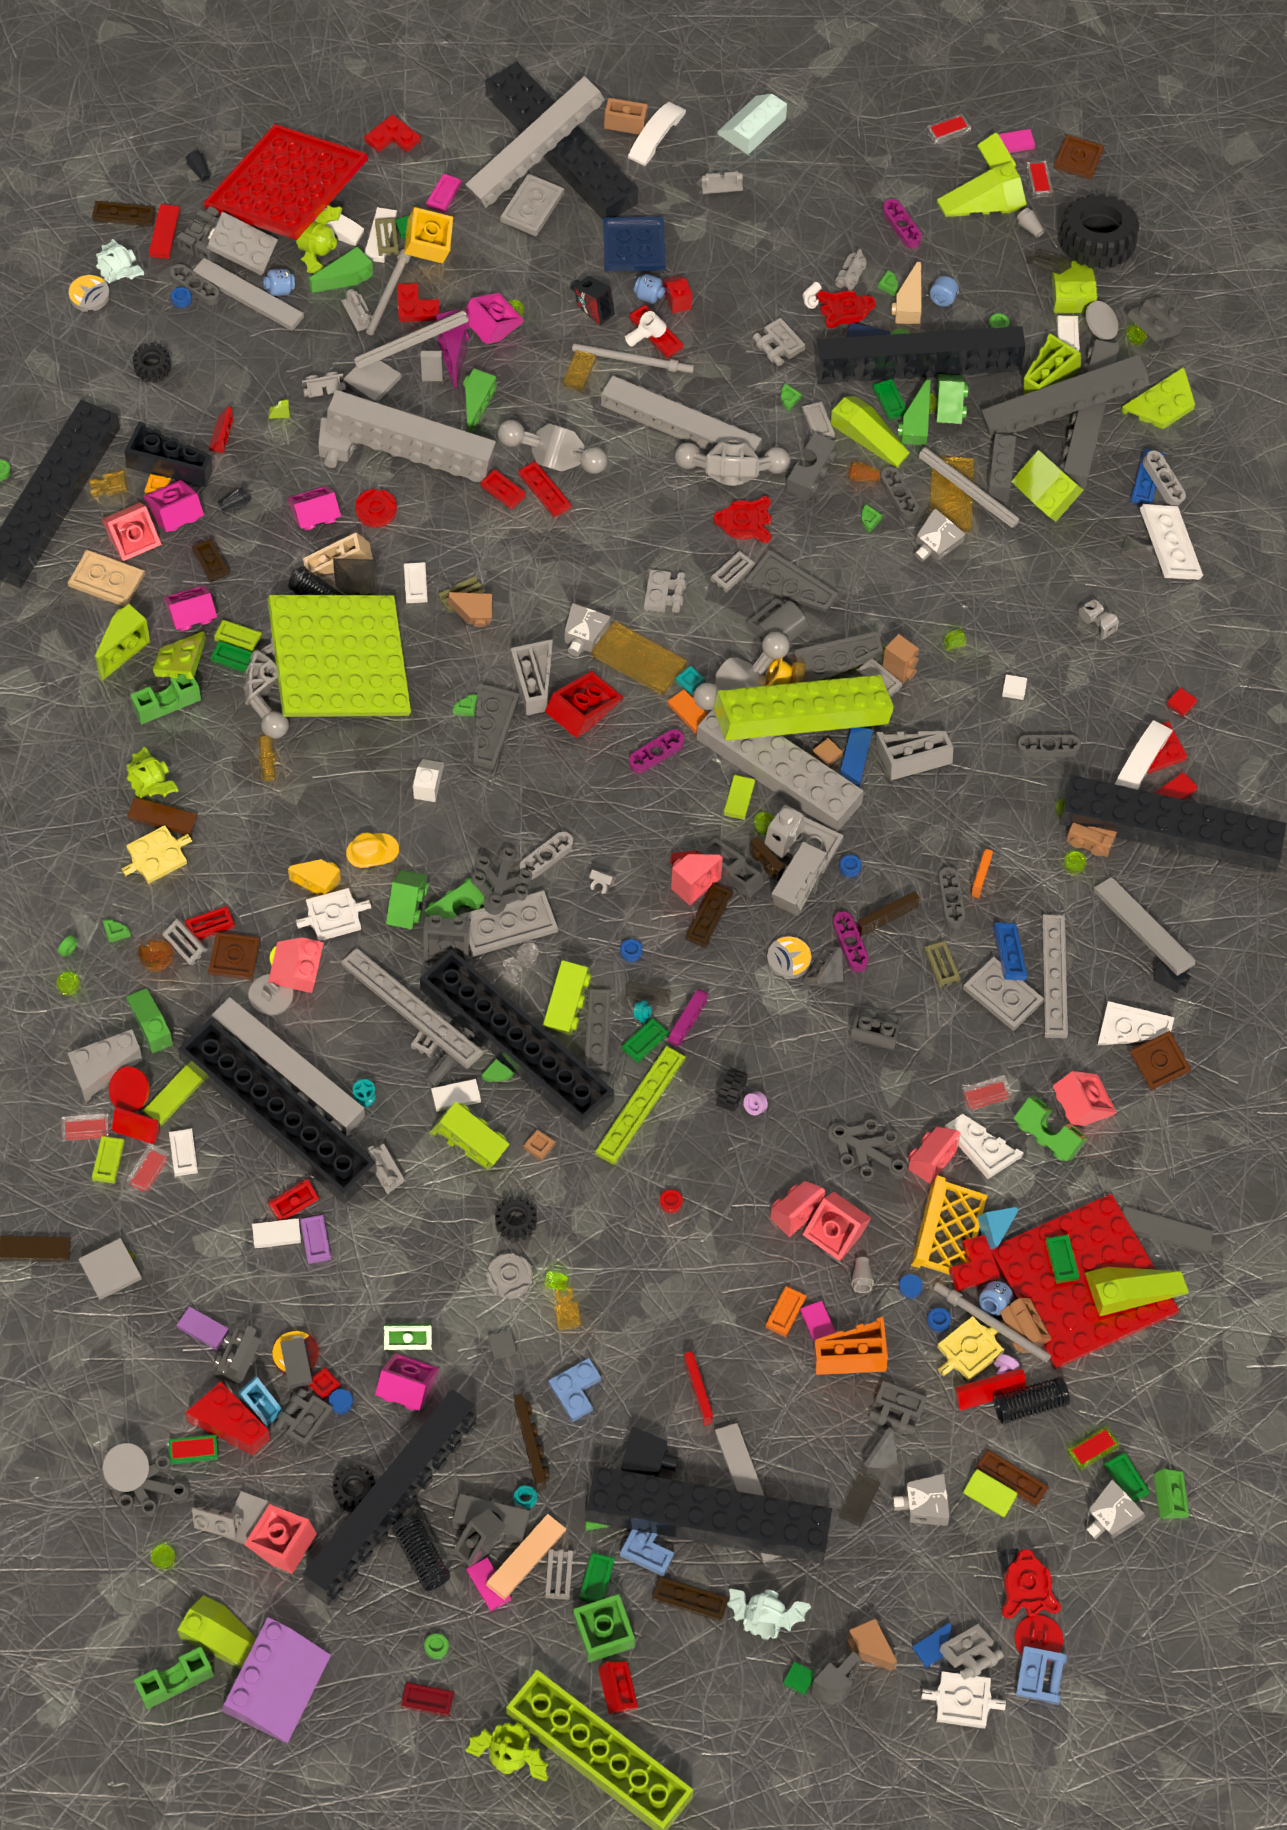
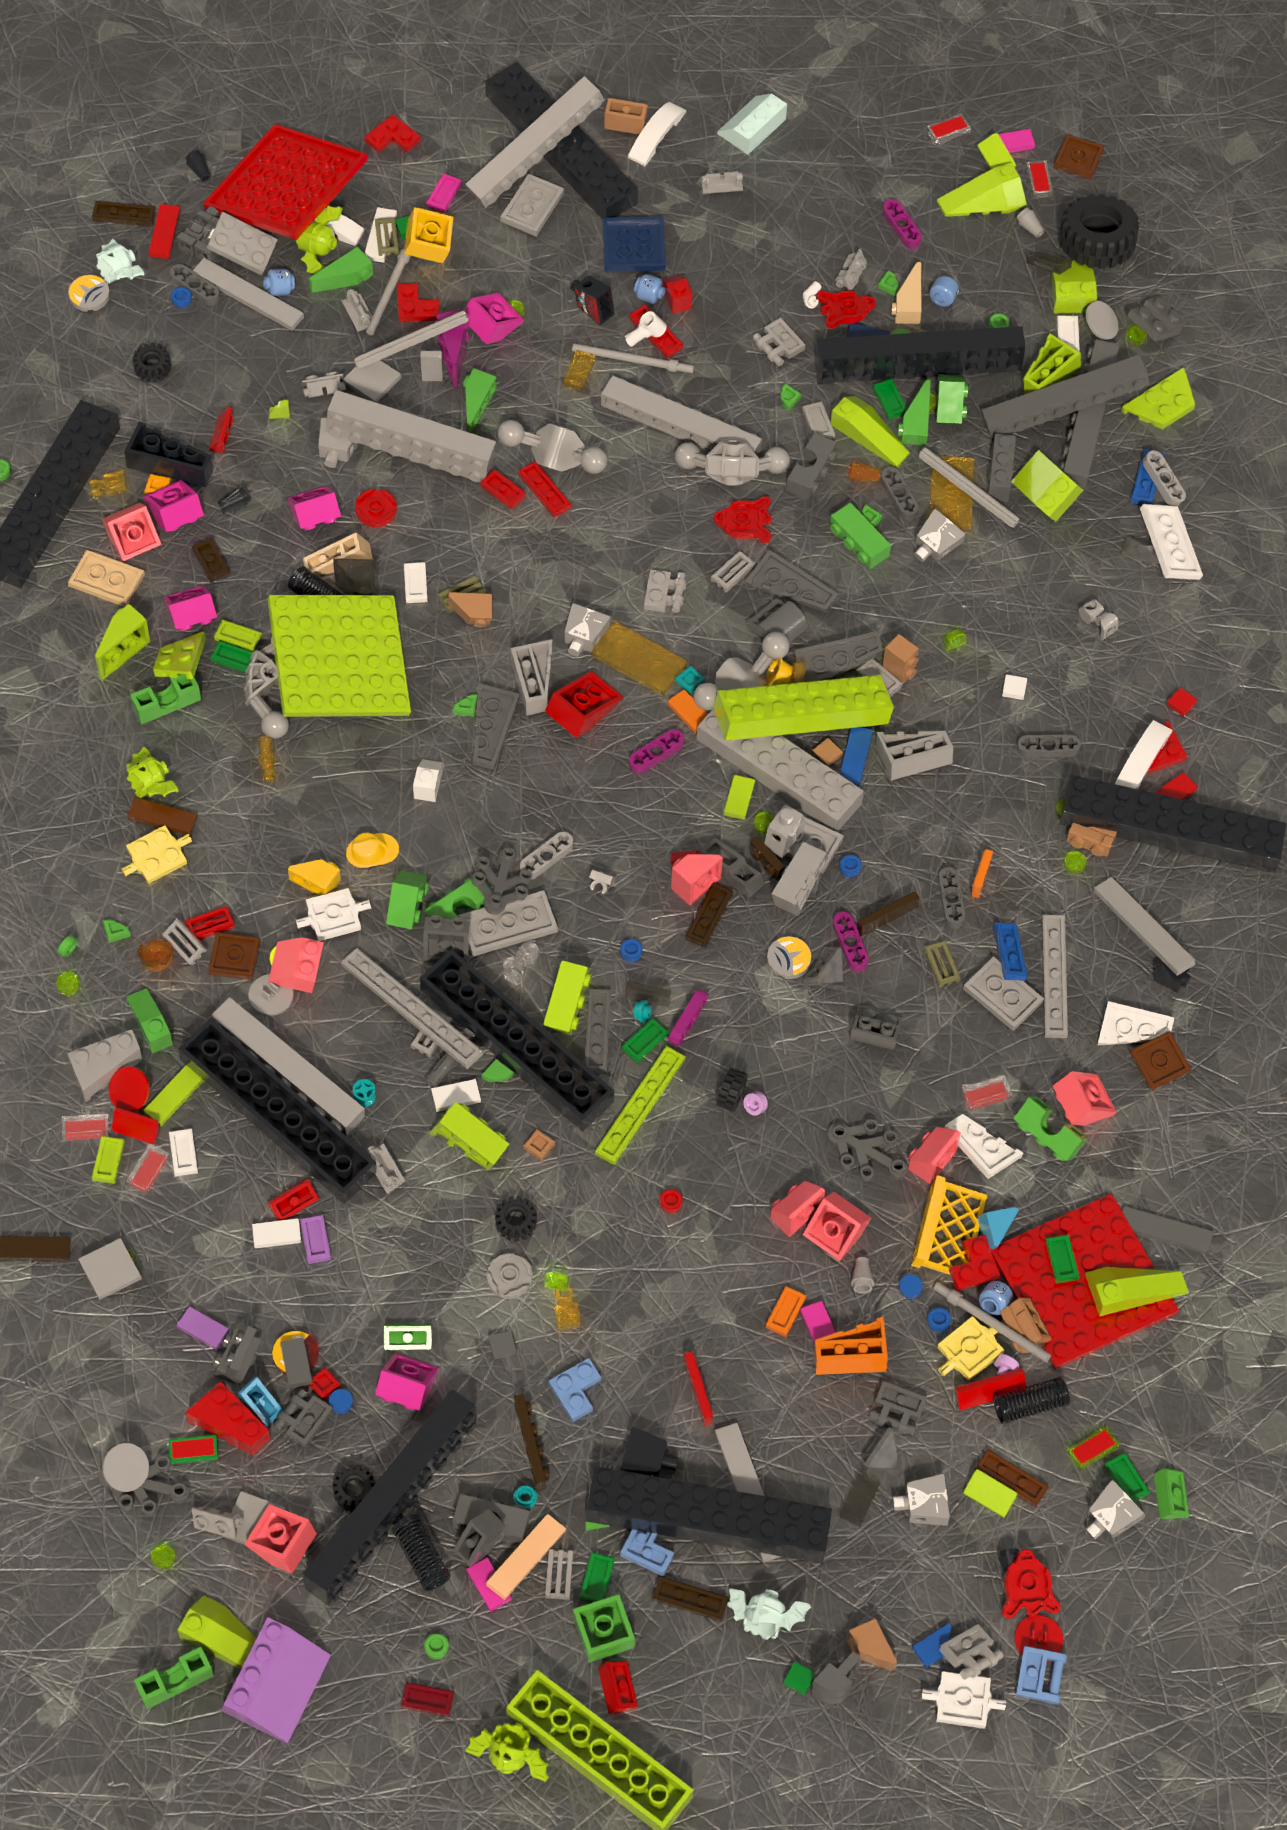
none -> bright green brick [830,503,891,569]

